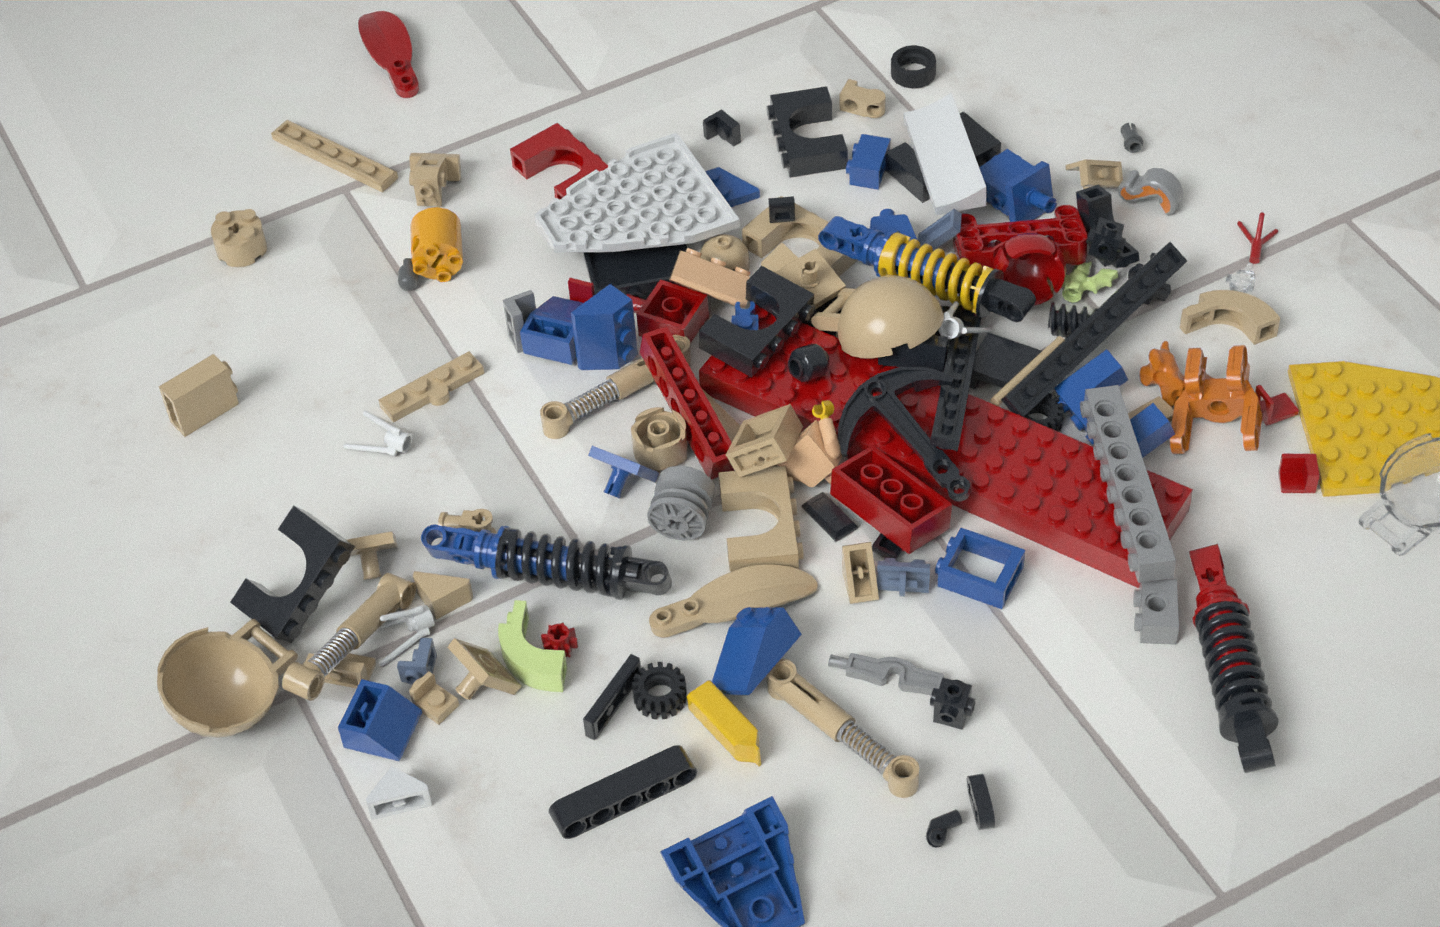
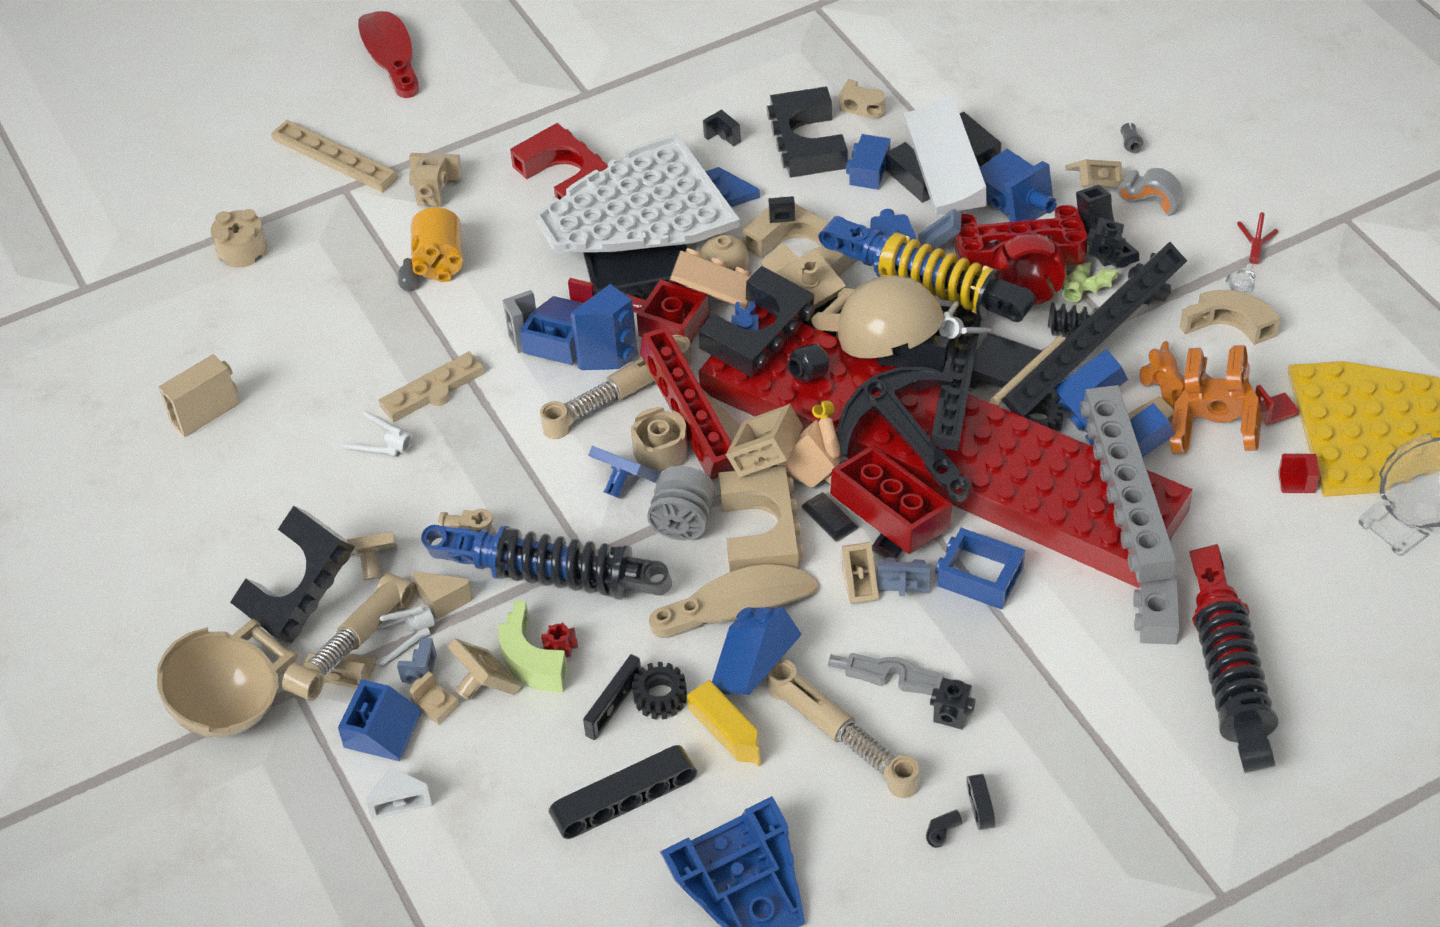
black tyre [891,45,936,89] -> none

